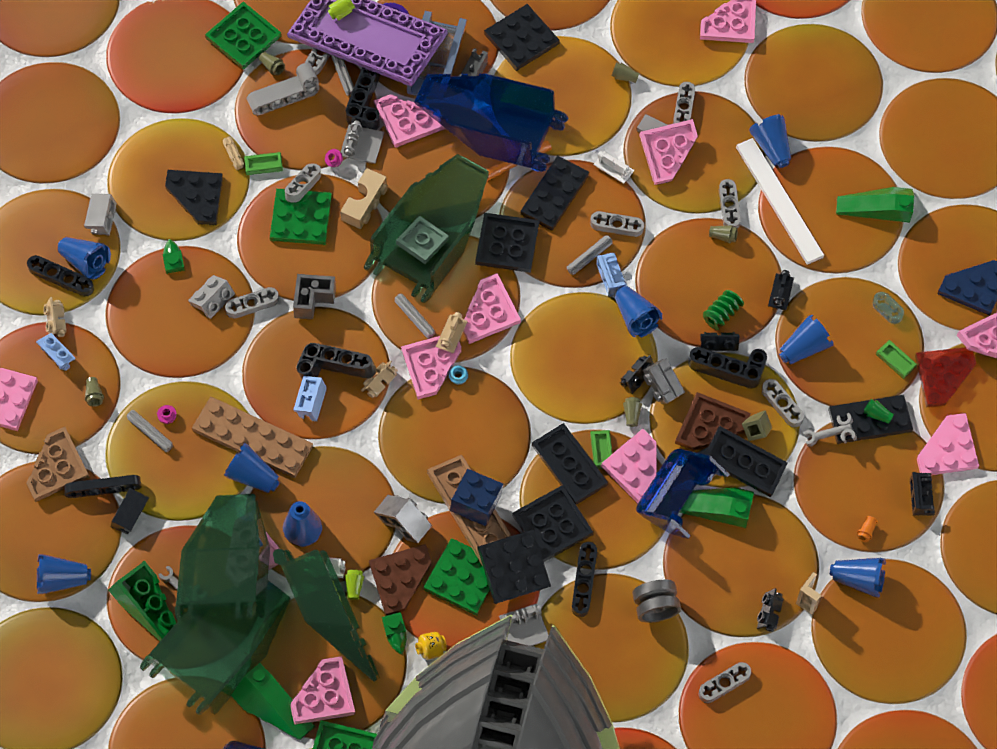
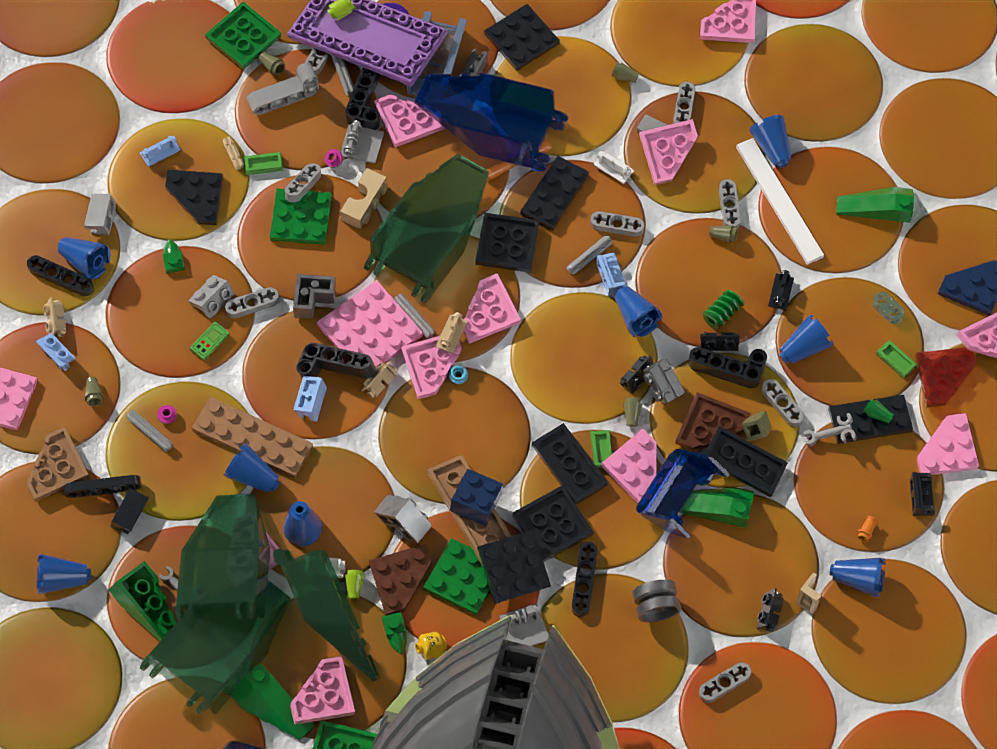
sand green plate [396,216,449,264] -> none
none -> light blue hinge [140,136,181,167]
none -> bright green tile [190,322,230,361]
none -> bright pink plate [317,280,423,379]

